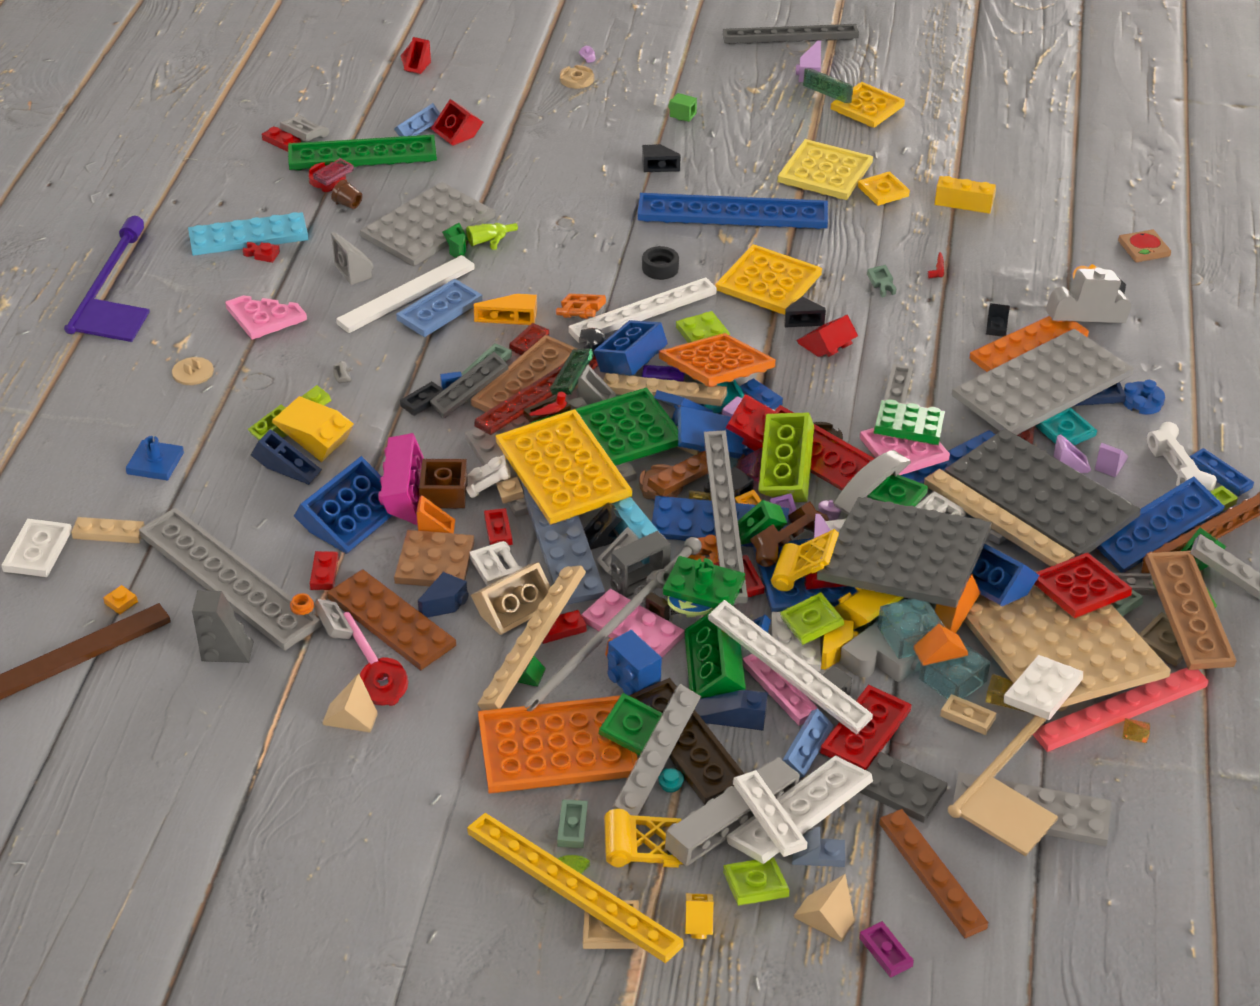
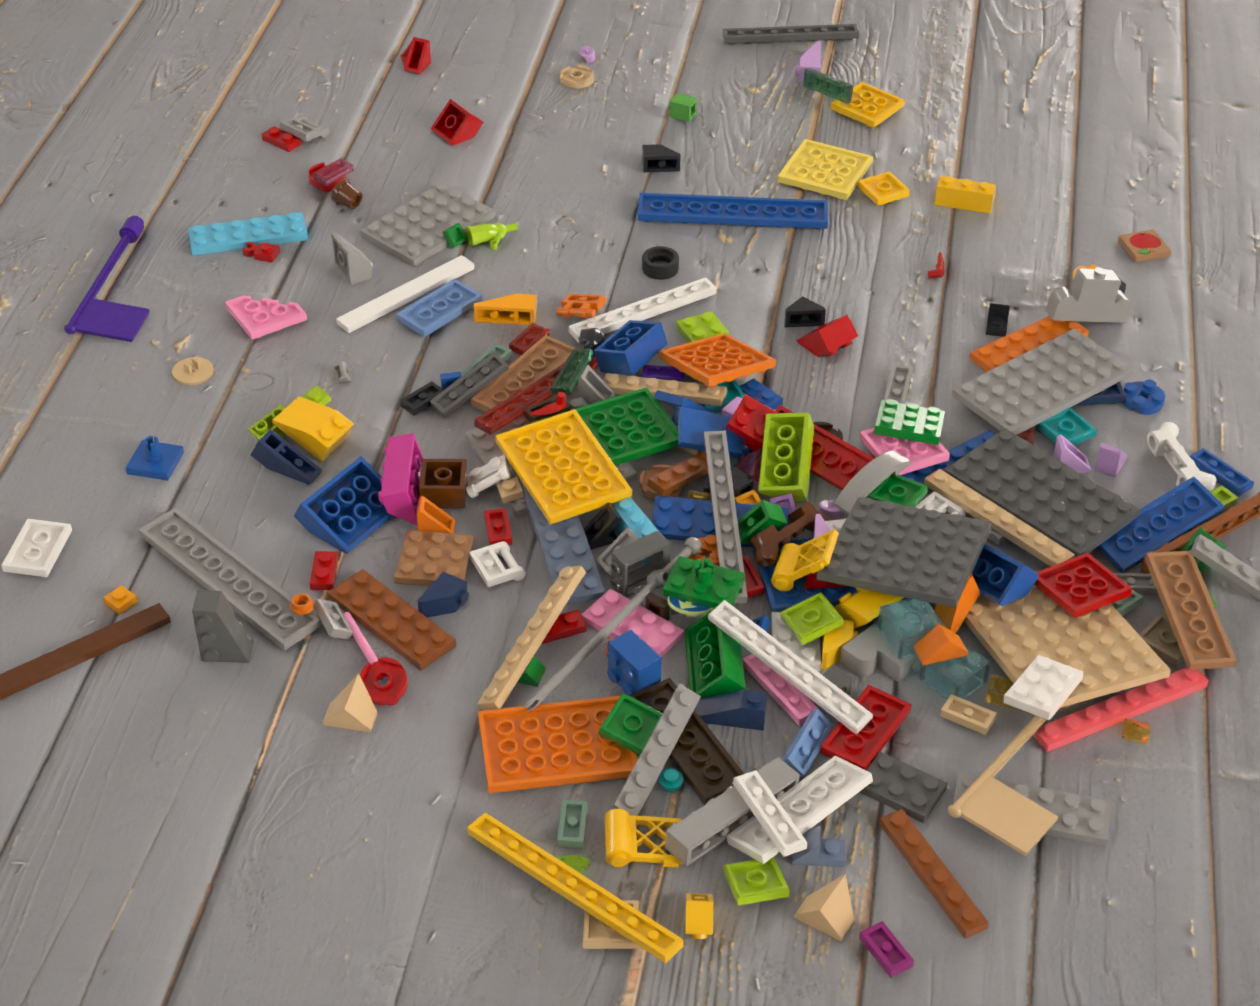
tan plate [71,517,145,543] -> none
green plate [288,134,437,170] -> none
medium blue plate [394,103,440,137] -> none
green slope [449,234,466,258] -> none
tan slope [471,562,550,635] -> none
yellow plate [716,244,822,315] -> none
sand green plate [867,265,897,297] -> none

